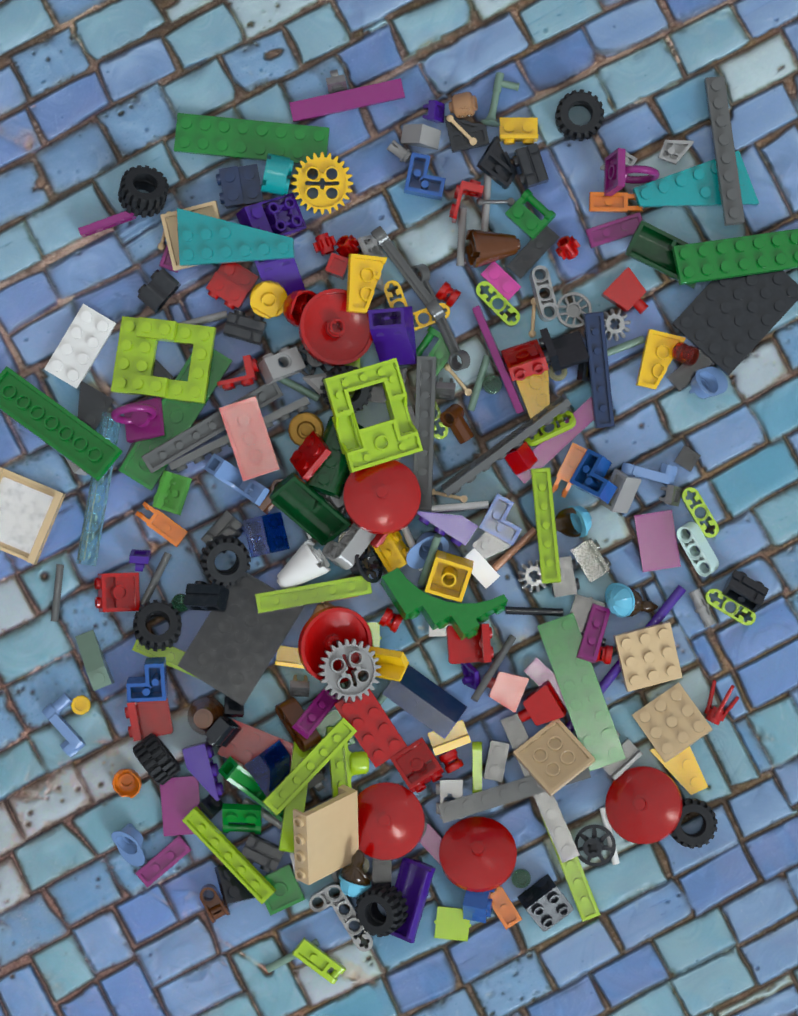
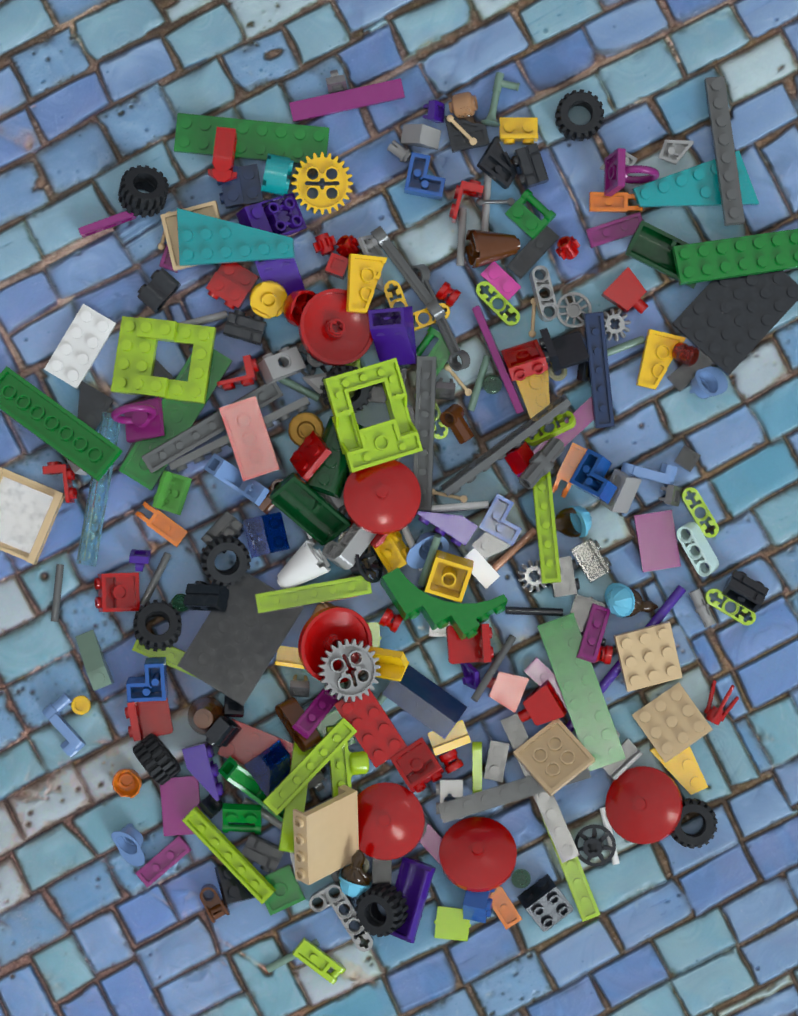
none -> red bracket [42,461,77,503]
none -> red piece [208,127,237,182]
none -> dark grey piece [518,437,565,490]

